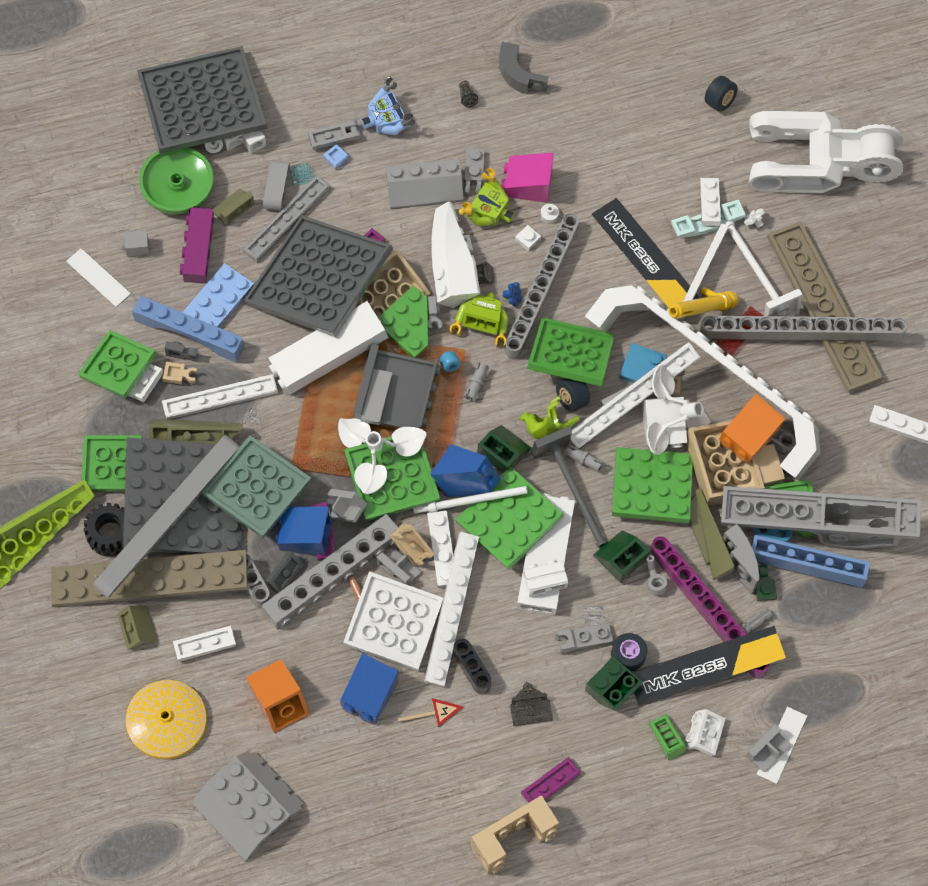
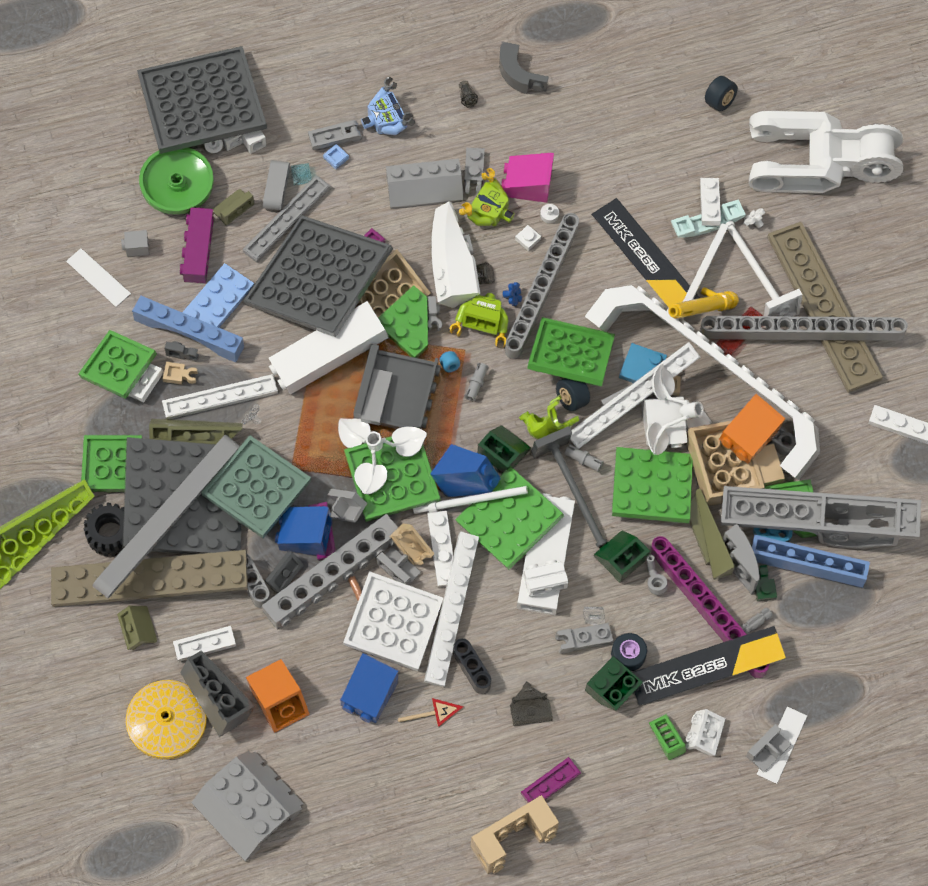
none -> dark grey wedge [180,650,255,737]

